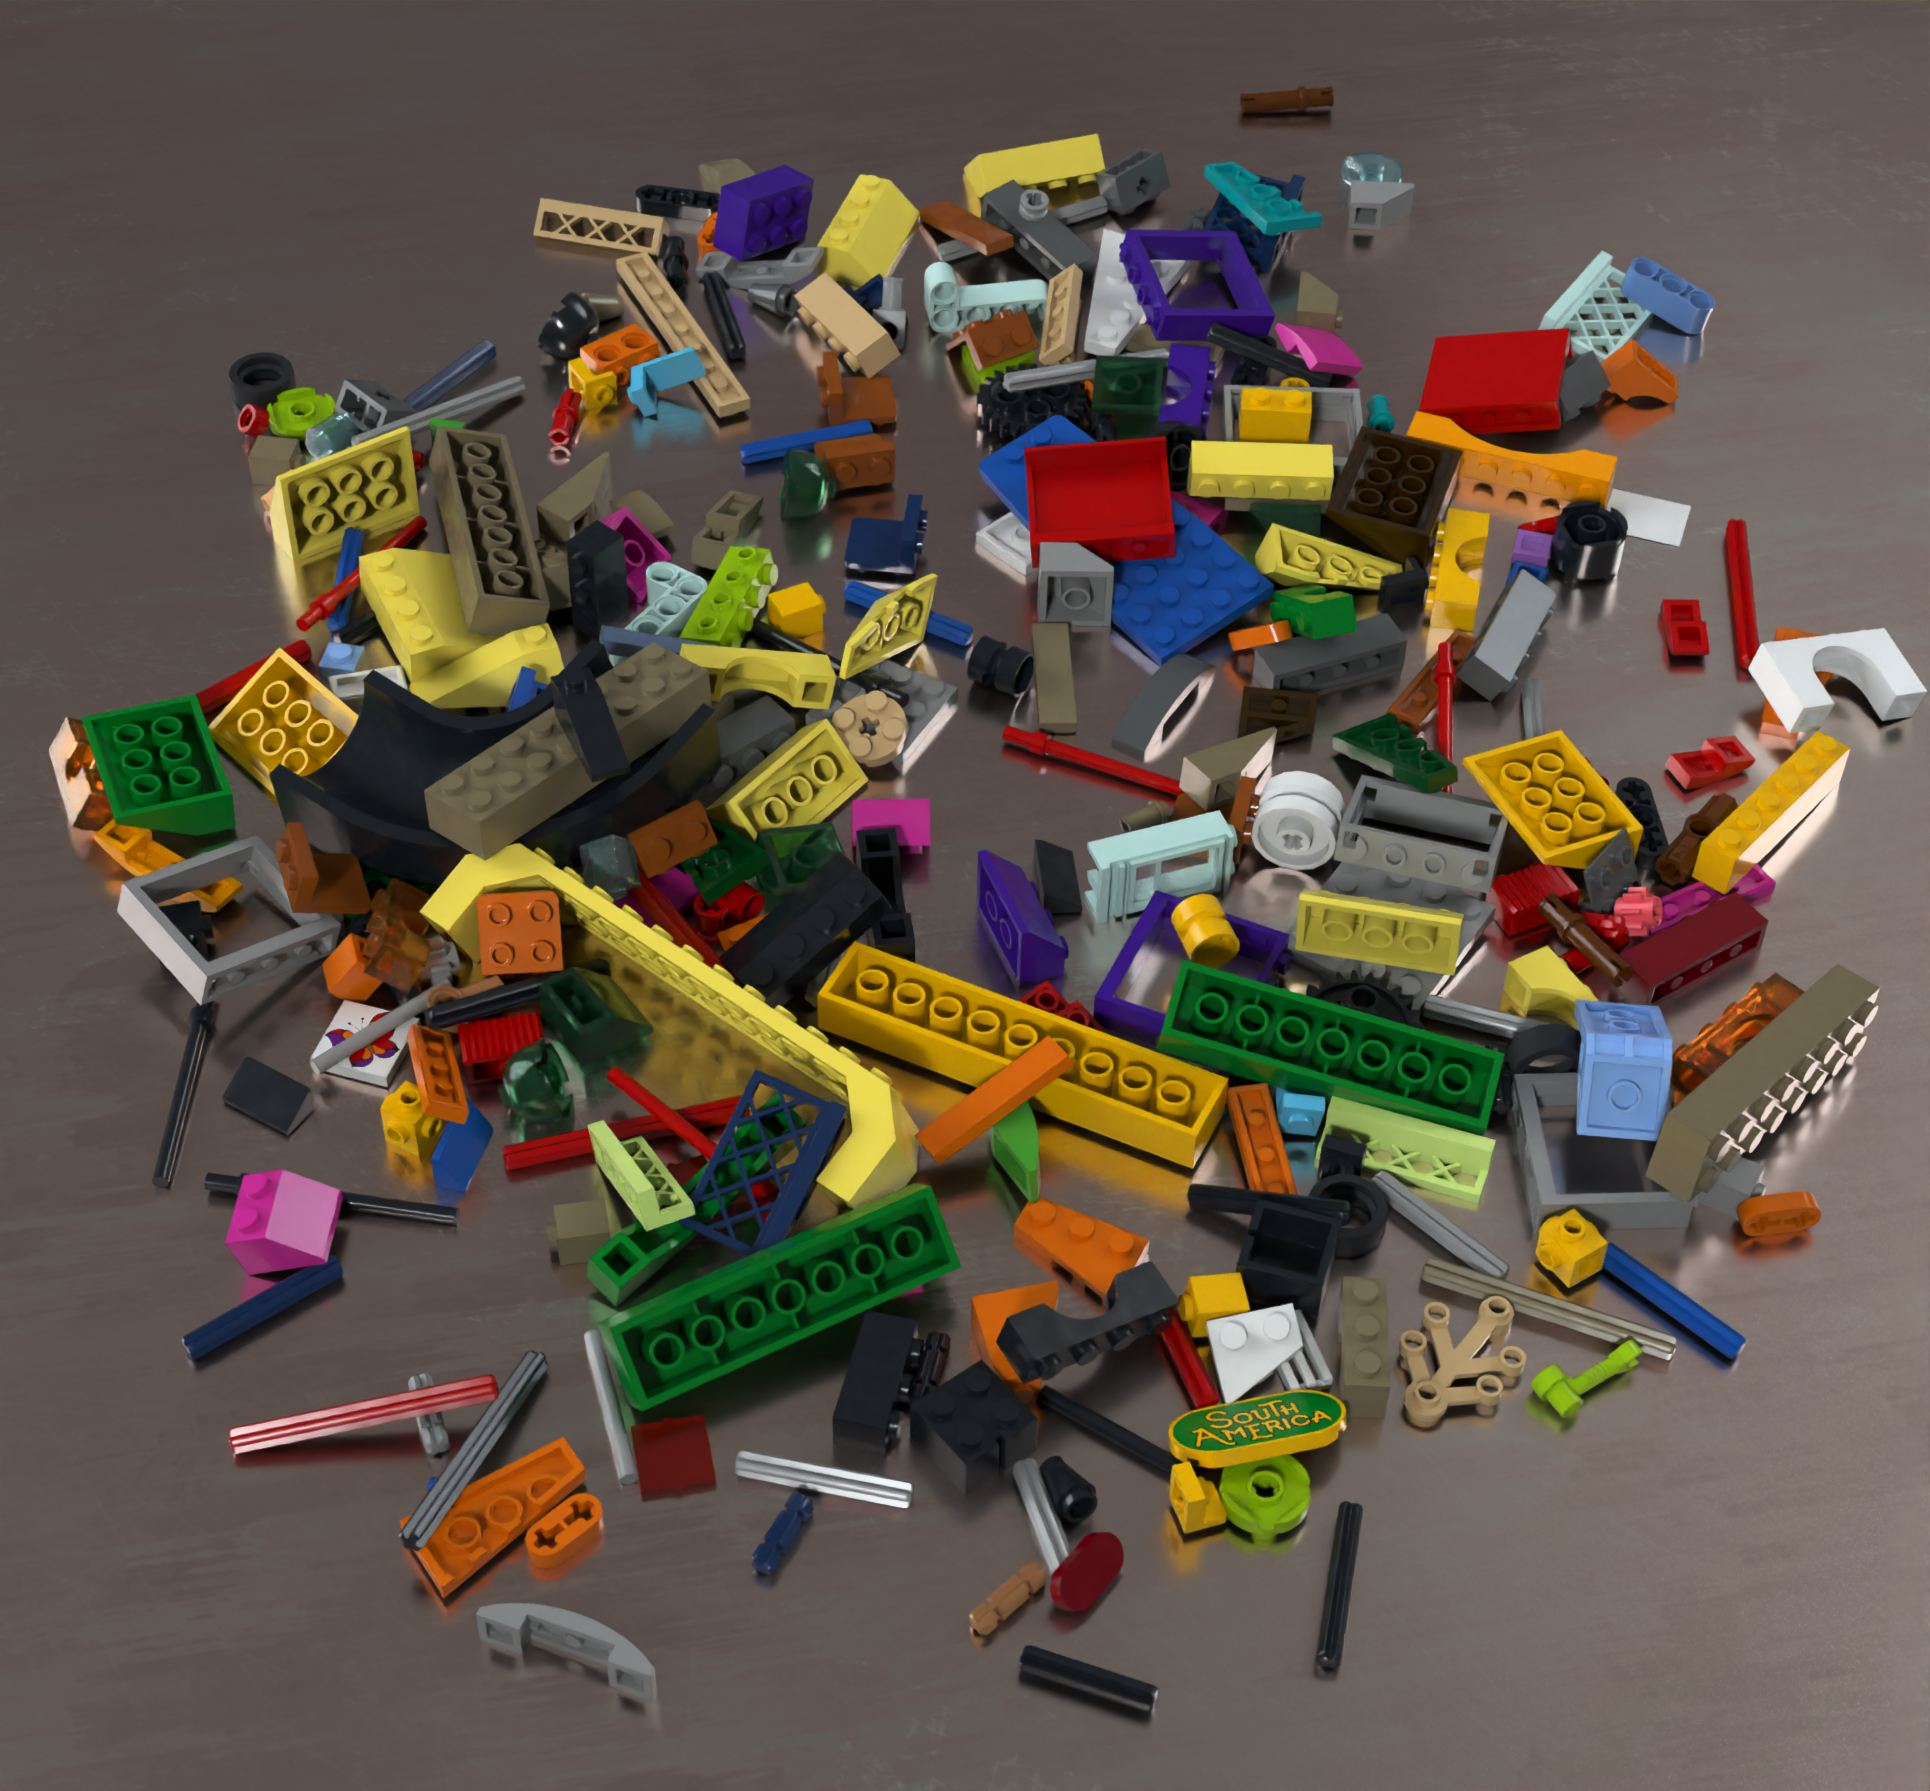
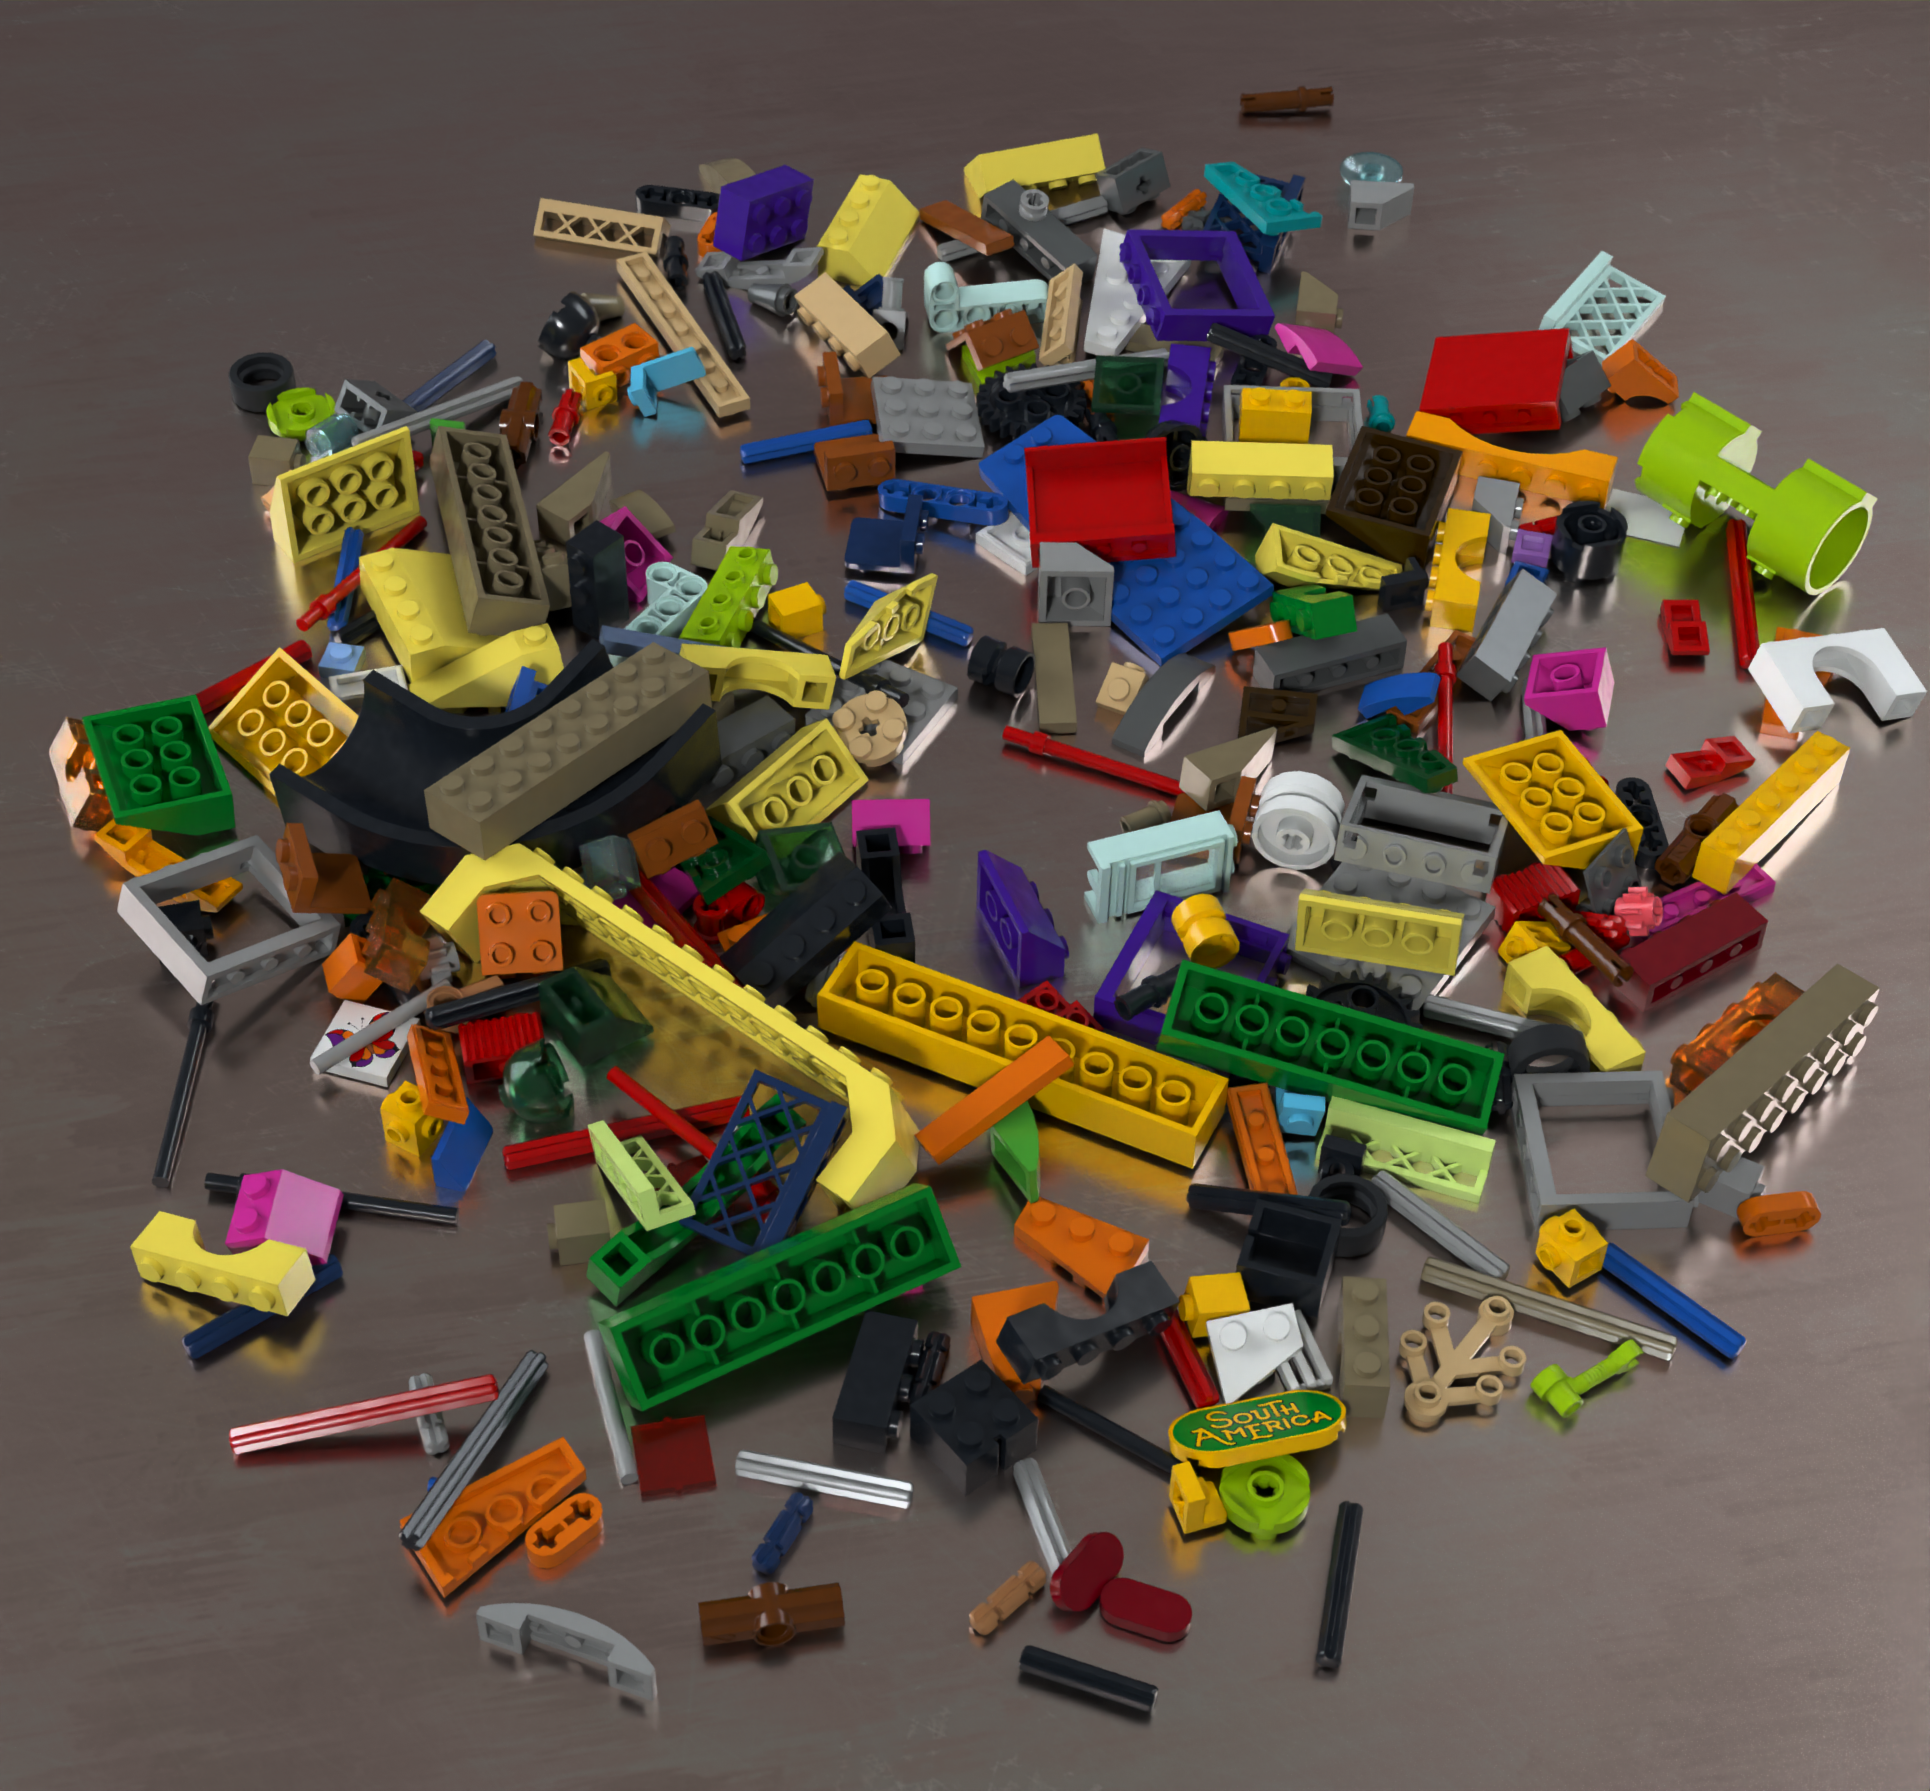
black slope [222,1056,314,1135] -> none
red axle [237,404,270,438] -> none
black slope [550,667,631,783] -> none
clear green cylinder [780,449,836,520] -> none
black slope [1034,840,1082,913] -> none
black cone [1039,1456,1098,1522] -> none
light blue bracket [1574,1000,1672,1141] -> none
medium blue beam [1620,257,1715,334] -> none
none -> light yellow arch [130,1211,316,1316]
none -> reddish brown piece [500,382,542,469]
none -> reddish brown piece [698,1582,845,1646]
none -> light grey plate [870,376,985,458]
none -> blue beam [878,479,1009,526]
none -> tan bracket [1096,662,1149,715]
none -> dark red tile [1100,1578,1192,1642]
none -> black pin [1114,963,1181,1021]
none -> orange axle [1161,189,1207,230]
none -> blue slope [1358,672,1441,719]
none -> light grey slope [1471,476,1524,554]
none -> yellow bracket [1498,921,1571,964]
none -> dark pink slope [1524,647,1615,731]
none -> lime cylinder [1635,392,1878,595]

